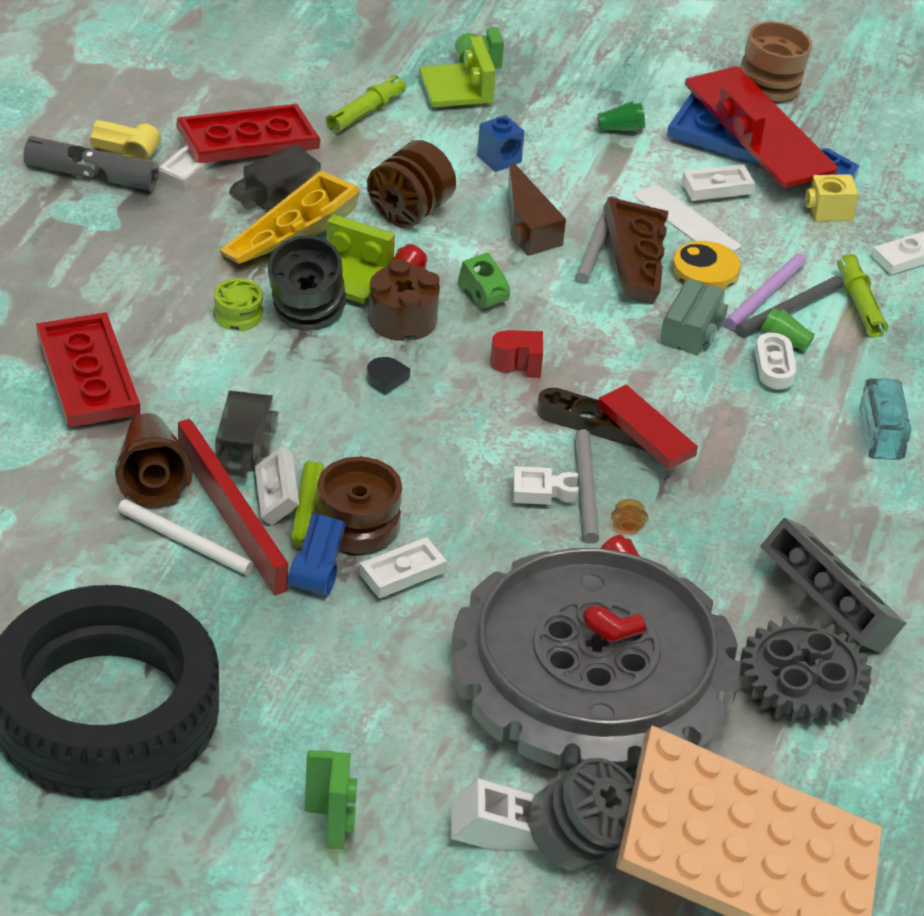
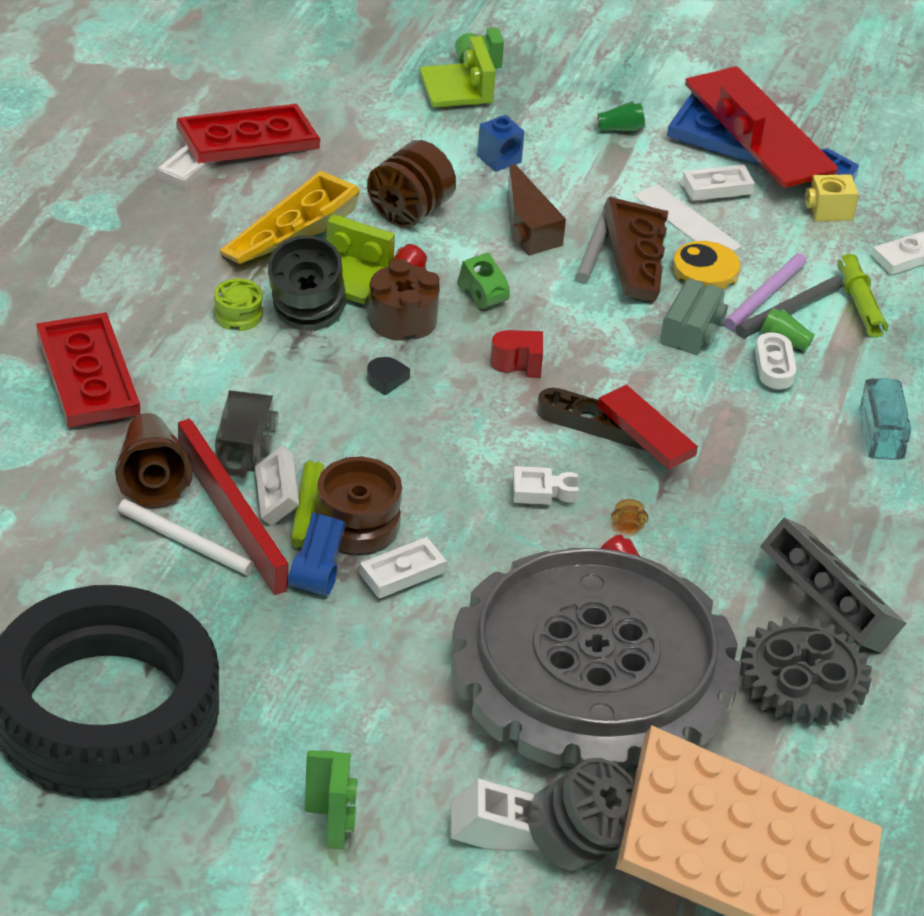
dark grey piece [23,136,159,192] -> none
light yellow piece [90,120,161,160] -> none
clear smoke brick [229,144,321,213] -> none
lime pin [326,75,406,134] -> none
light grey bar [575,429,599,543] -> none
red arm [583,605,646,642] -> none
medium nougat wheel [740,21,813,102] -> none

